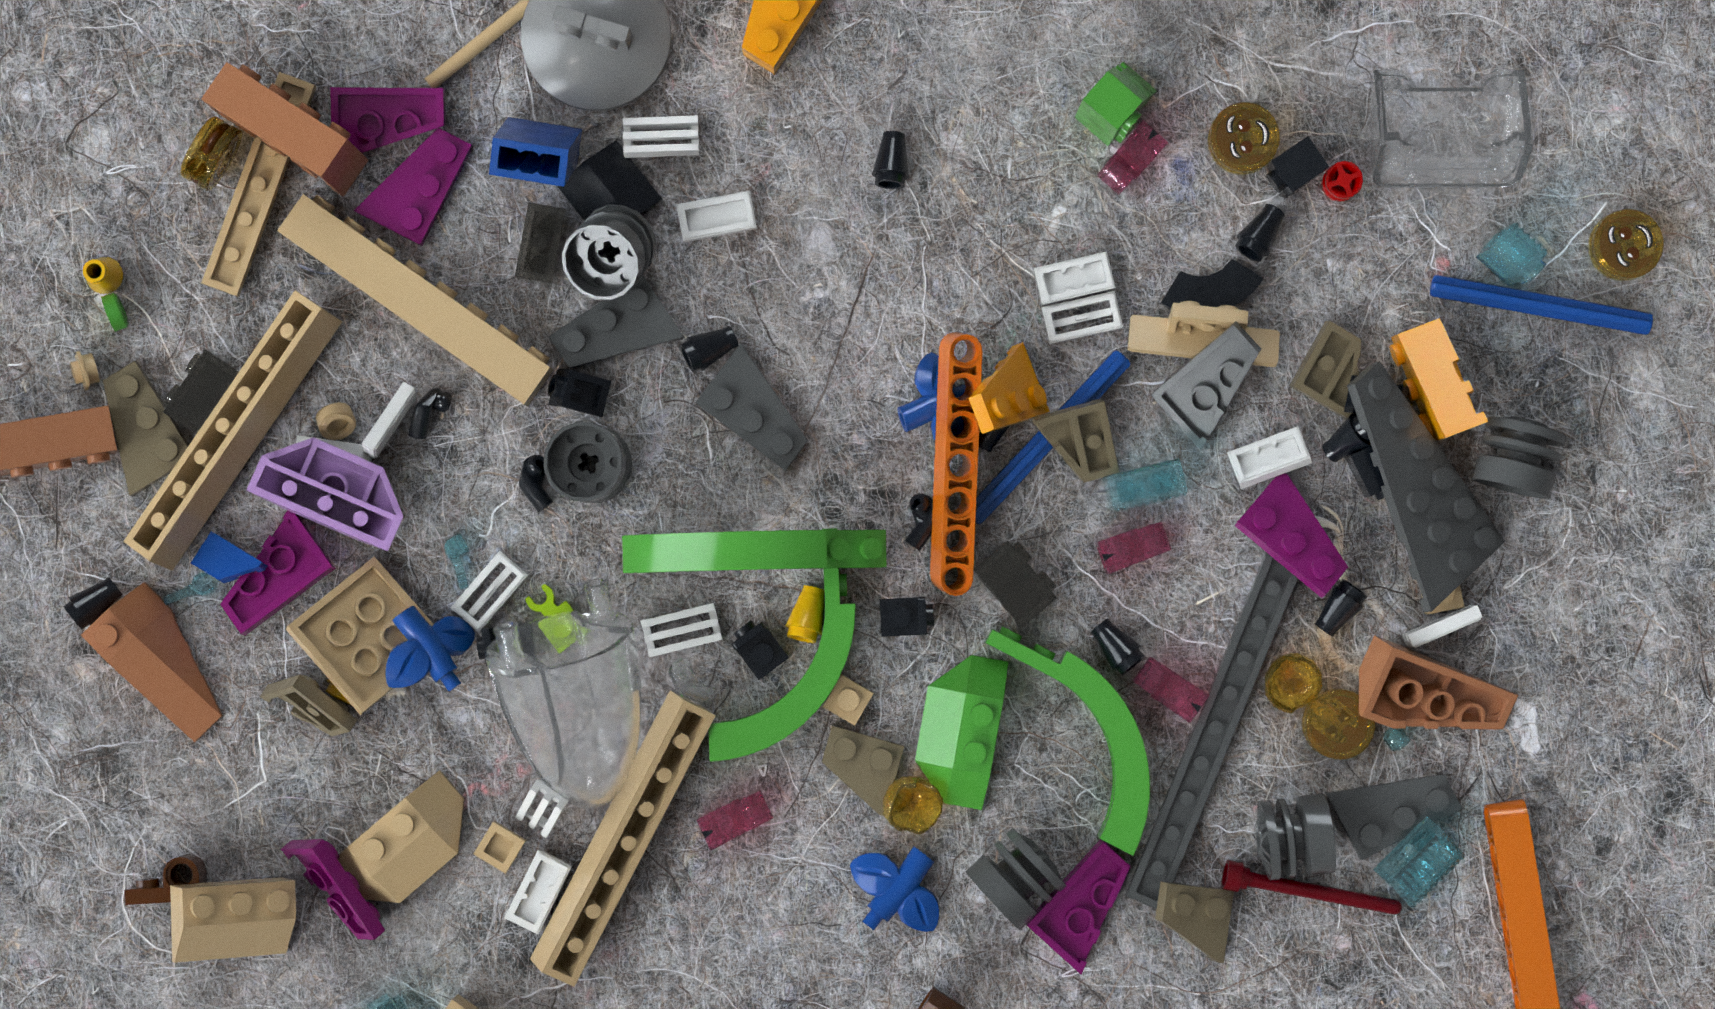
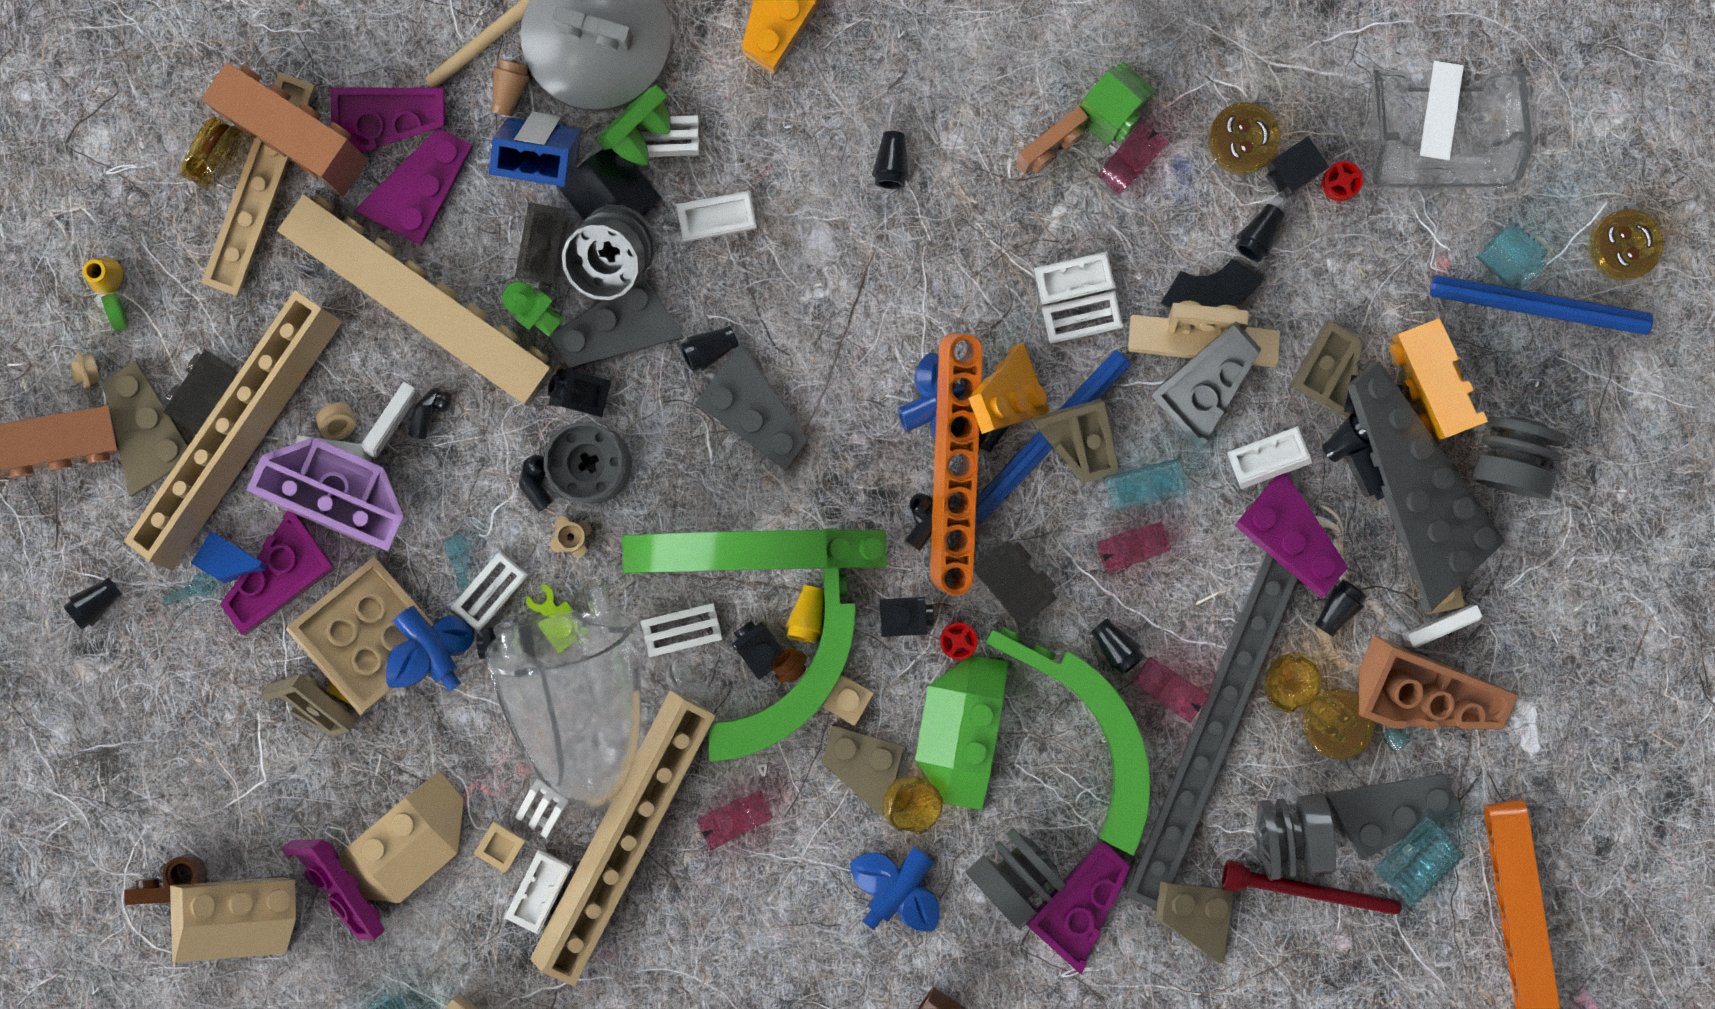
nougat wedge [81,582,223,742] -> none
none -> medium nougat cone [491,59,530,117]
none -> bright green hips [502,281,563,336]
none -> white sticker [514,111,562,145]
none -> tan plate [550,516,592,558]
none -> bright green tile [595,85,671,165]
none -> reddish brown plate [771,648,807,683]
none -> red wheel [940,622,978,660]
none -> nougat plate [1015,106,1088,175]
none -> white sticker [1419,61,1464,161]

